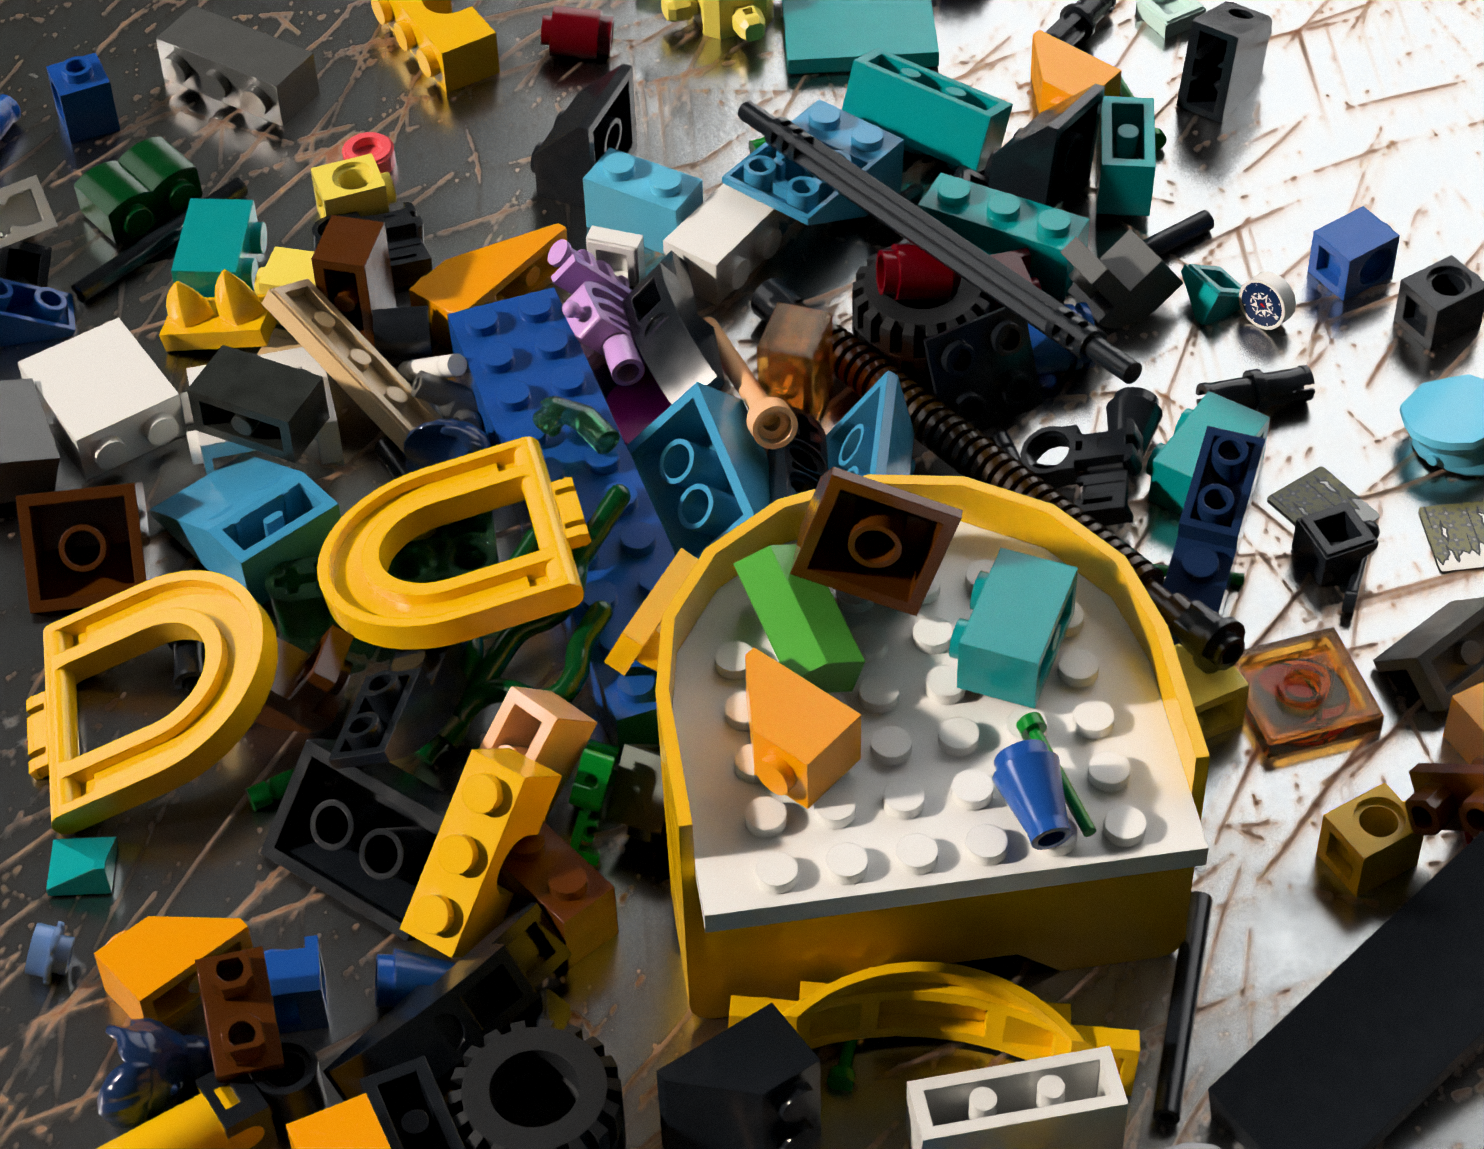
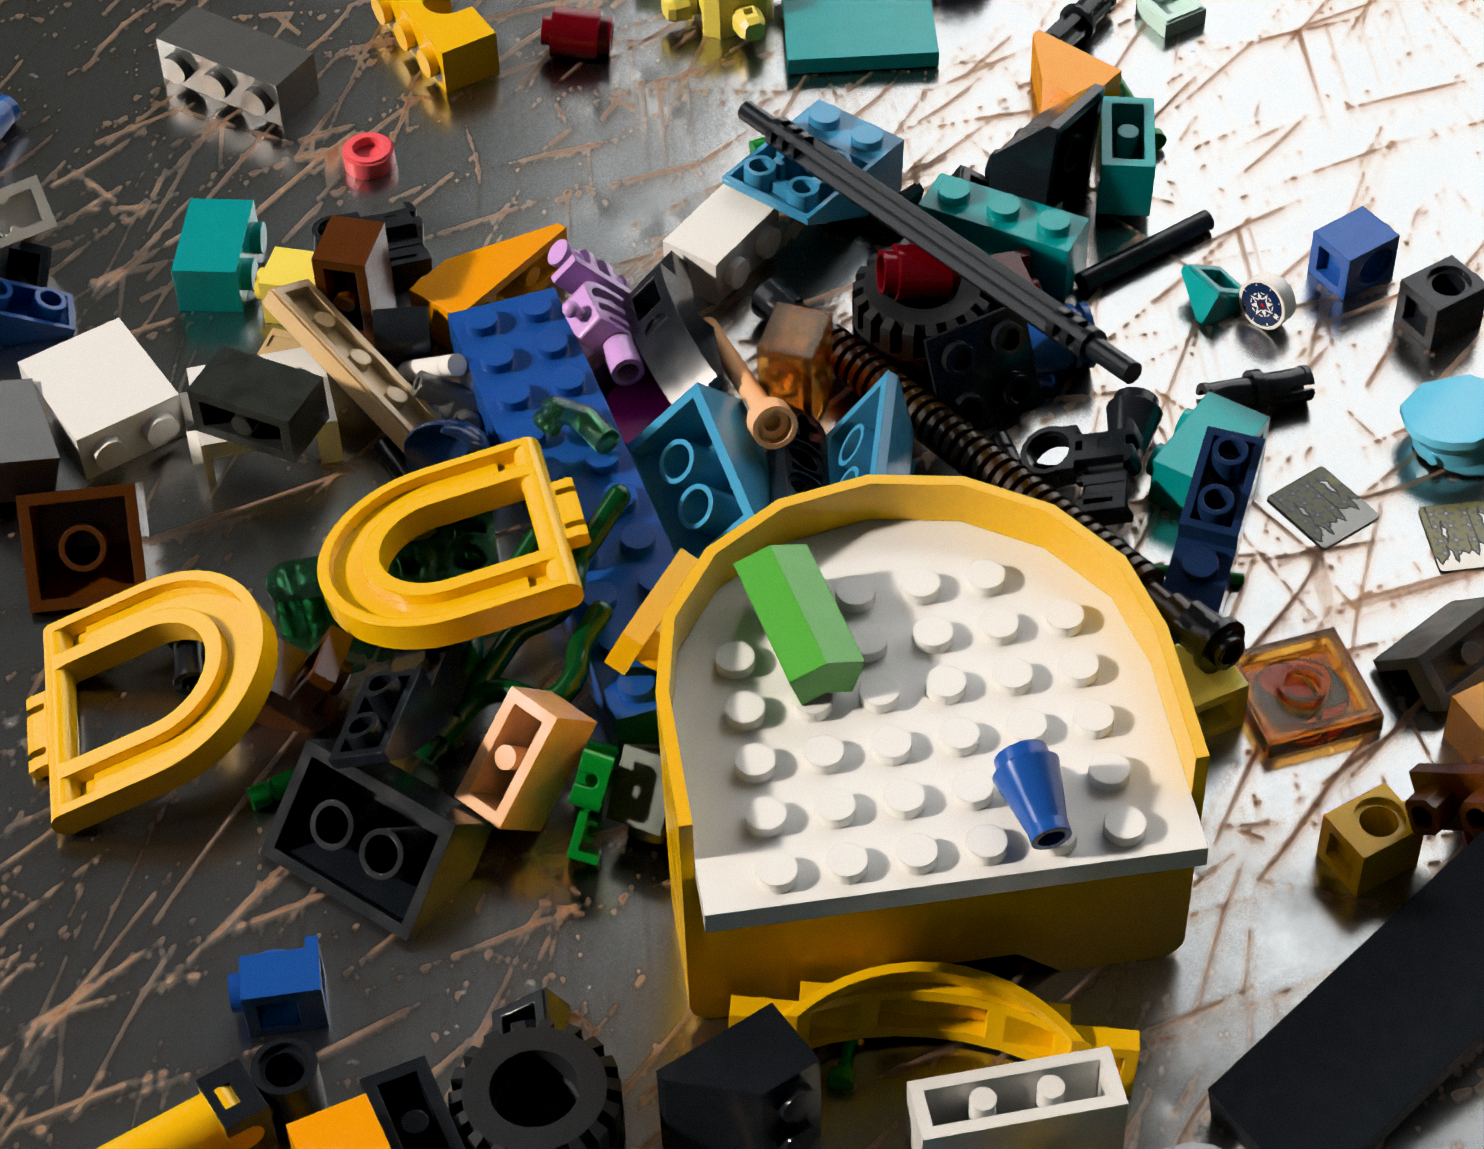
medium blue plate [25,921,75,985] -> none
blue brick [46,52,121,144] -> none
teal slope [46,837,118,896] -> none
black piece [71,177,248,303] -> none
dark green brick [74,136,203,244] -> none
light orange slope [94,916,253,1026] -> none
dark blue piece [97,1018,214,1129] -> none
dark azure slope [150,453,341,605] -> none
yellow tile [159,269,278,352] -> none
reddish brown hips [195,946,286,1082] -> none
light yellow brick [311,153,396,218] -> none
black slope [323,902,572,1101] -> none
blue cone [375,948,456,1009] -> none
yellow arch [399,748,562,958] -> none
reddish brown brick [497,821,619,969] -> none
black slope [530,64,637,208] -> none
medium azure brick [583,148,703,254] -> none
white tile [586,225,646,287] -> none
light orange slope [745,647,861,809] -> none
reddish brown slope [790,466,963,617] -> none
teal brick [842,48,1013,173] -> none
teal brick [949,548,1078,709] -> none
green piece [1016,712,1096,837] -> none
dark grey brick [1060,229,1183,329] -> none
black piece [1153,891,1213,1125] -> none
black torso [1176,1,1273,123] -> none
black slope [1292,501,1379,586] -> none
black hinge [1341,520,1380,614] -> none

